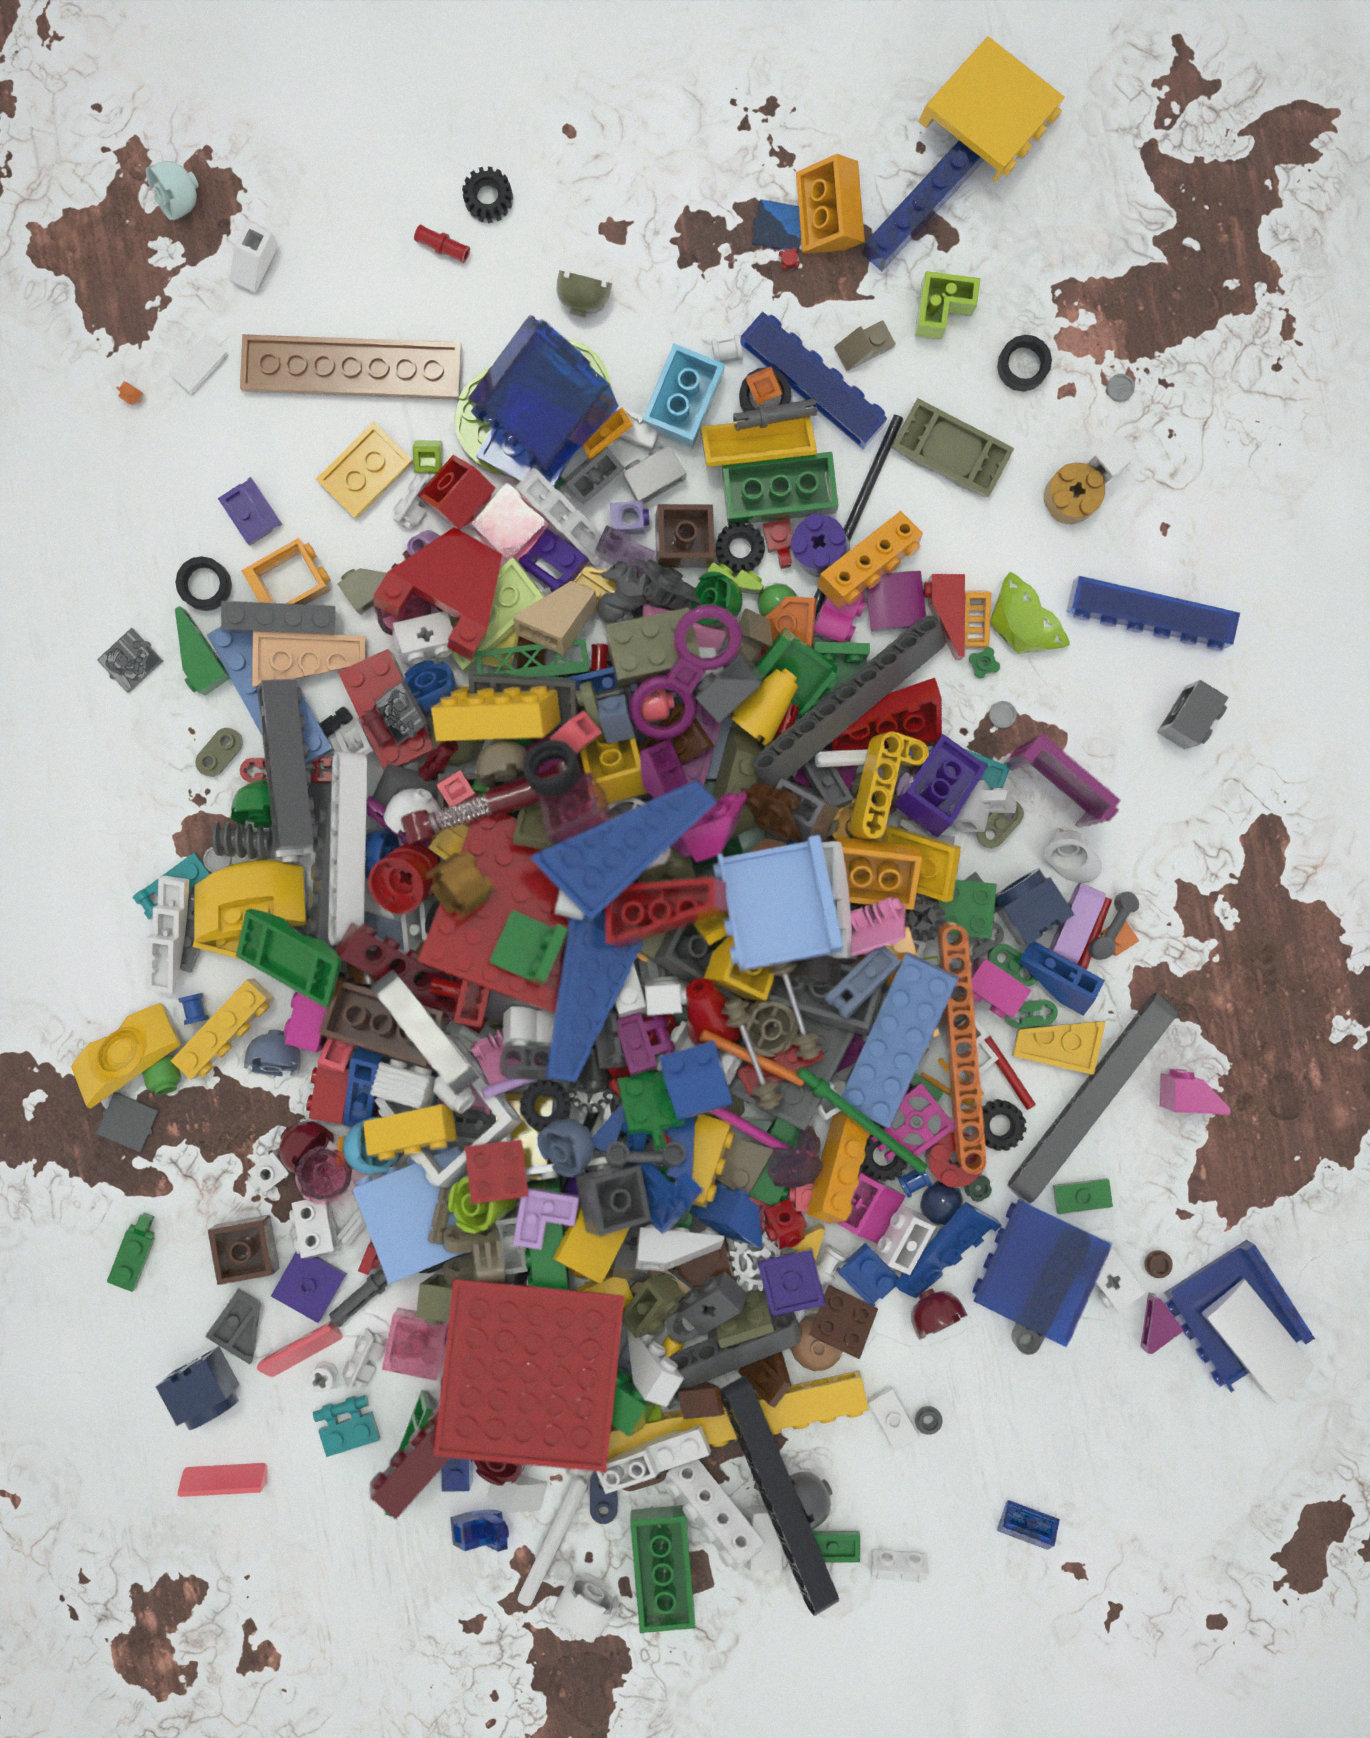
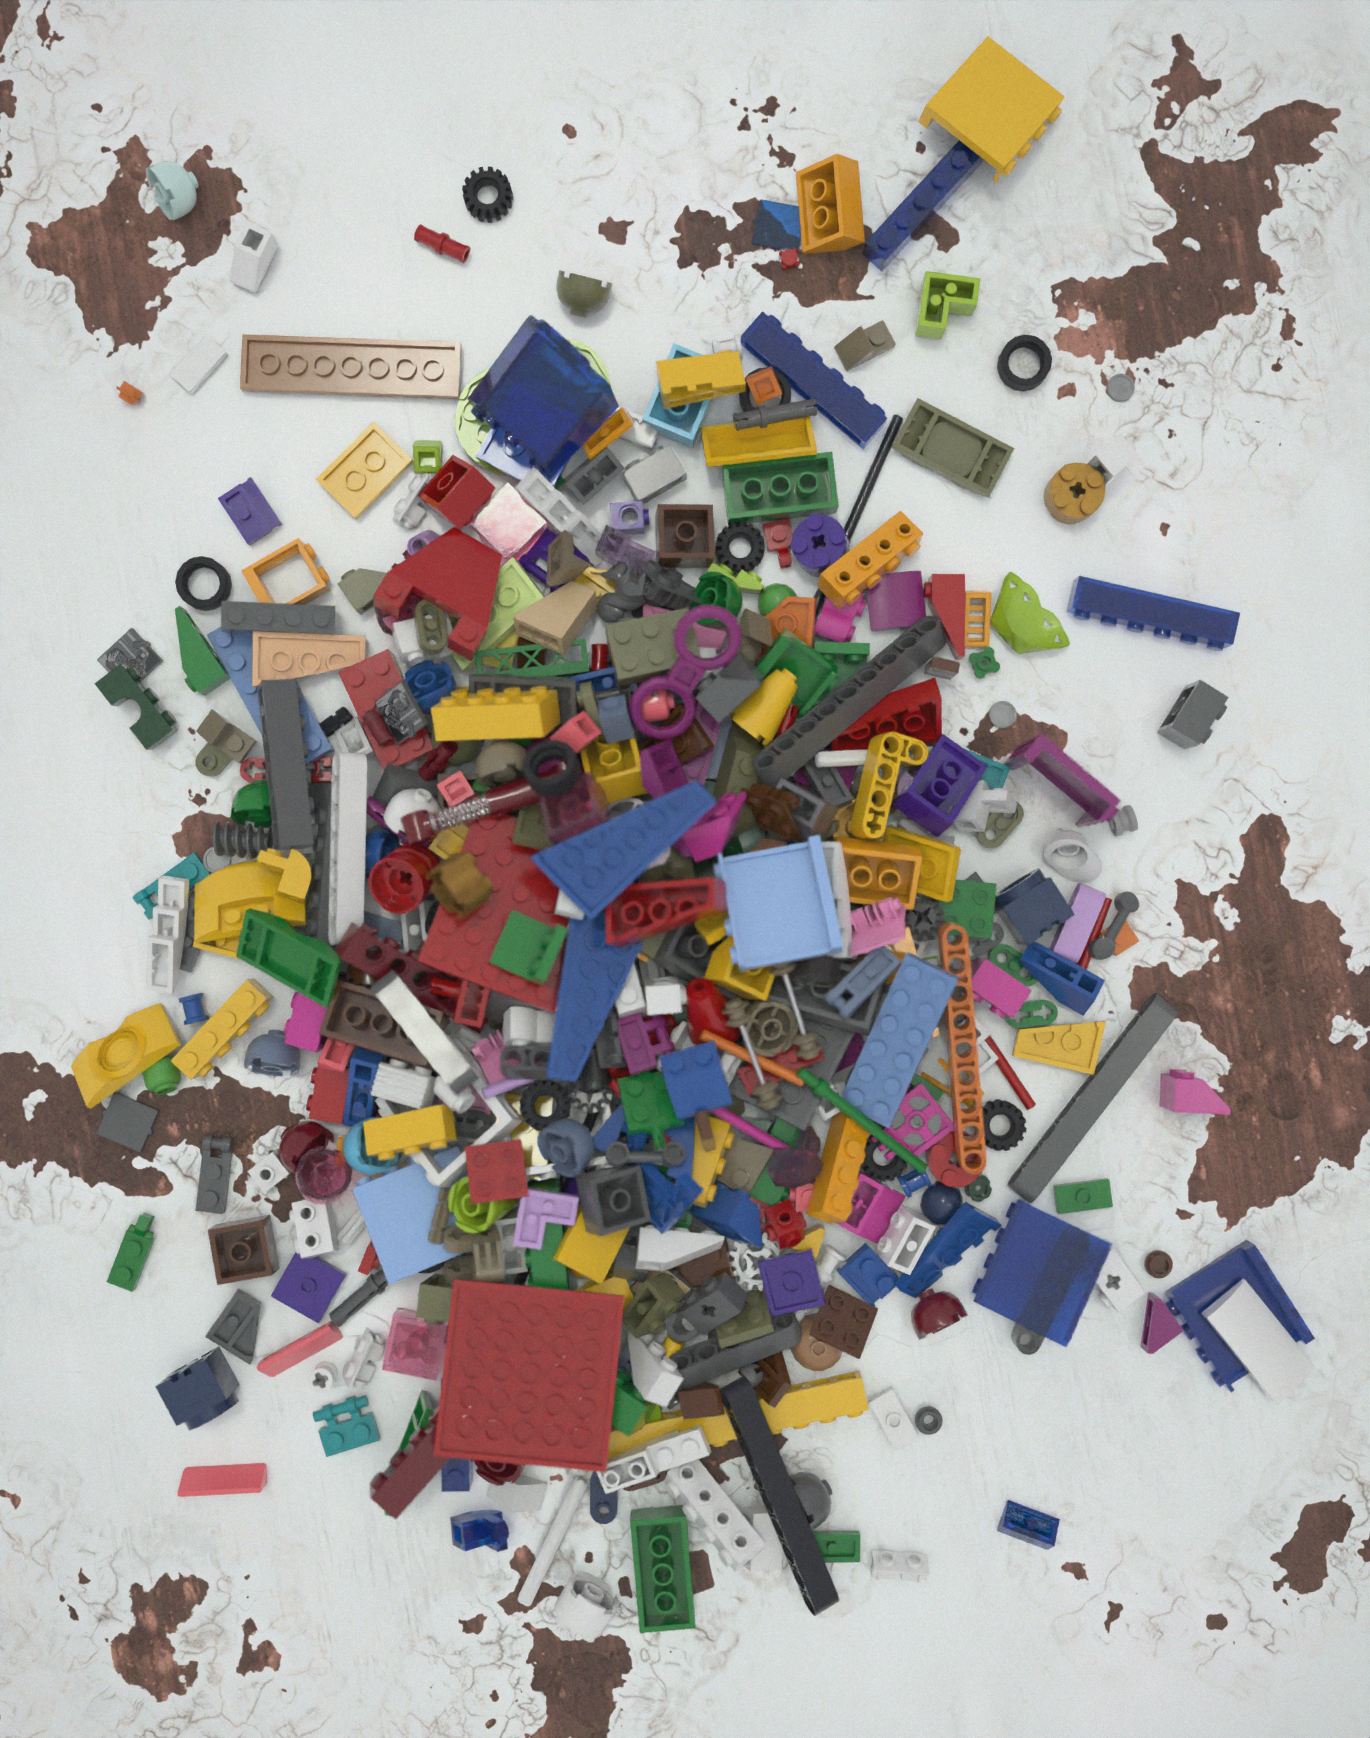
none -> dark green arch [94,664,179,750]
none -> dark grey plate [195,1134,234,1214]
none -> dark tan slope [196,709,258,764]
none -> yellow brick [256,848,311,903]
none -> olive plate [414,600,448,655]
none -> dark tan slope [546,530,590,587]
none -> yellow wedge [656,350,746,409]
none -> reddish brown tile [695,1110,715,1152]
none -> dark grey hinge [739,1363,763,1388]
none -> reddish brown tile [924,657,960,680]
none -> light grey wheel [1108,805,1138,837]

